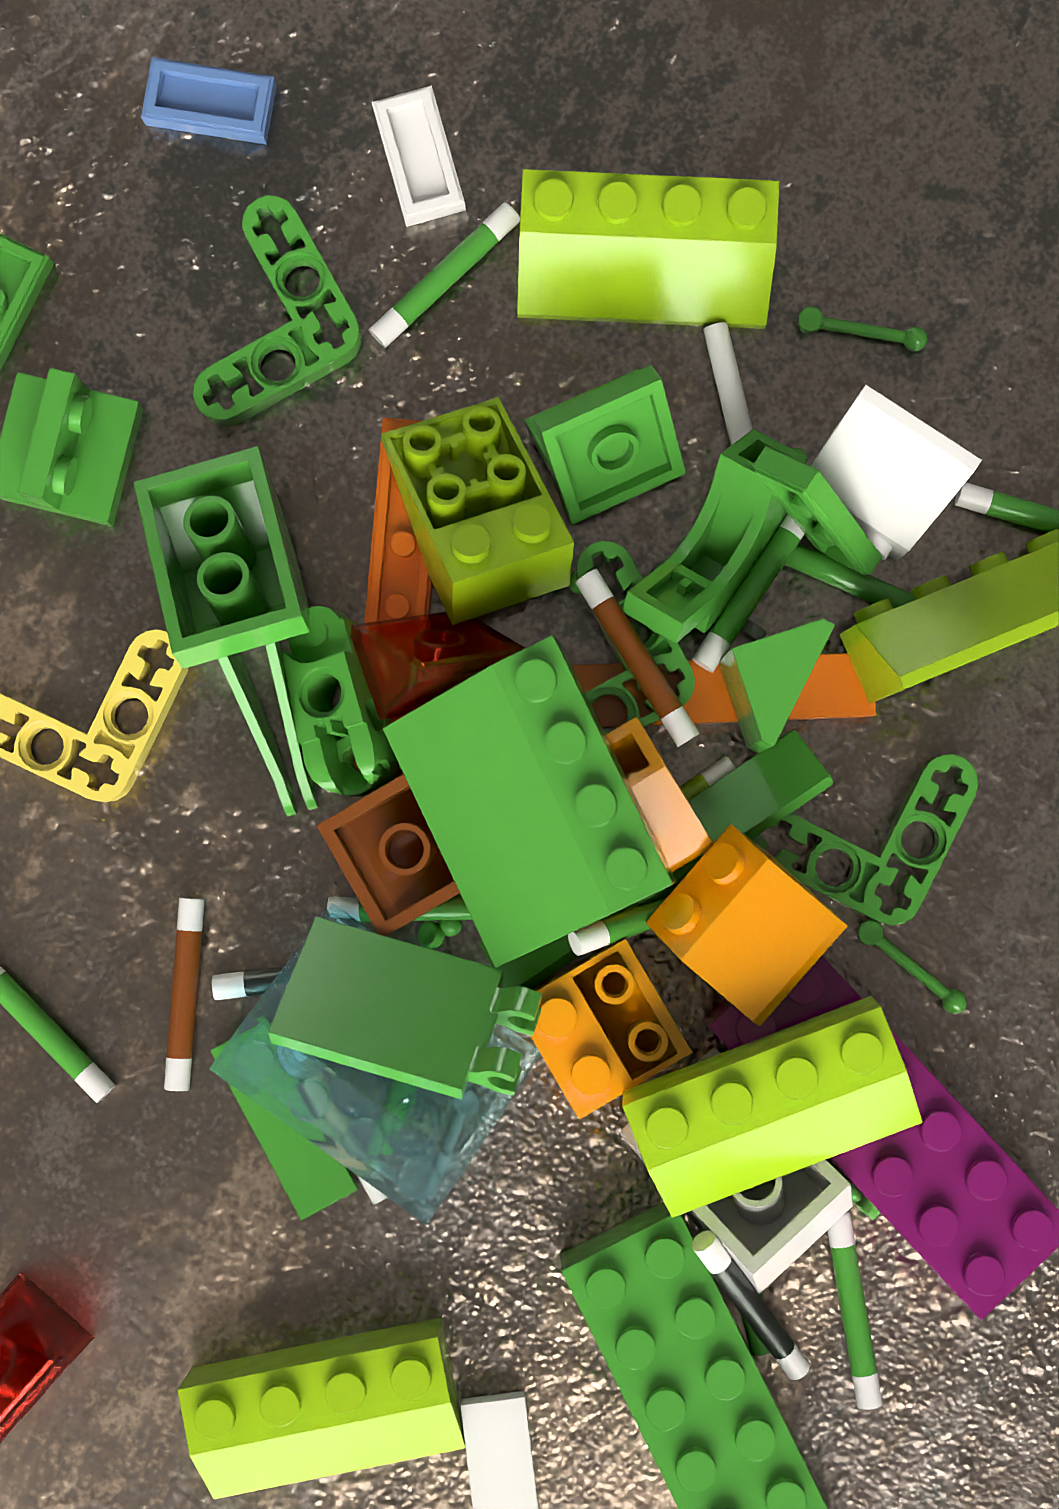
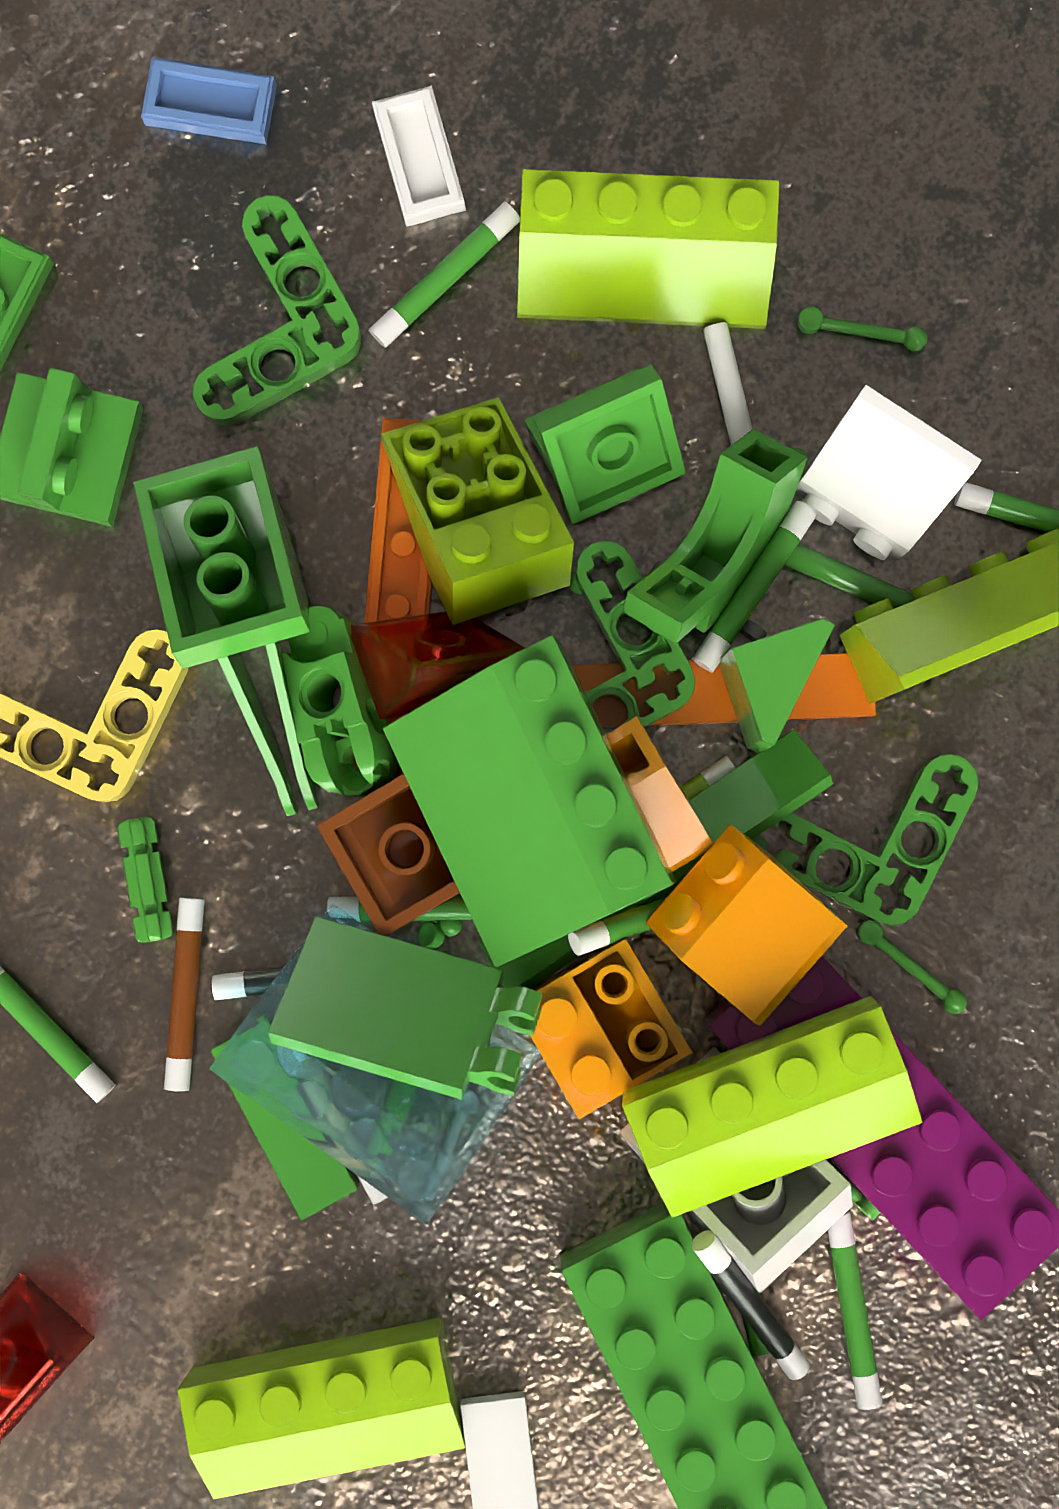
dark orange bar [575,569,700,747] -> none
bright green tile [753,446,882,575] -> none
none -> bright green axle [117,817,173,943]

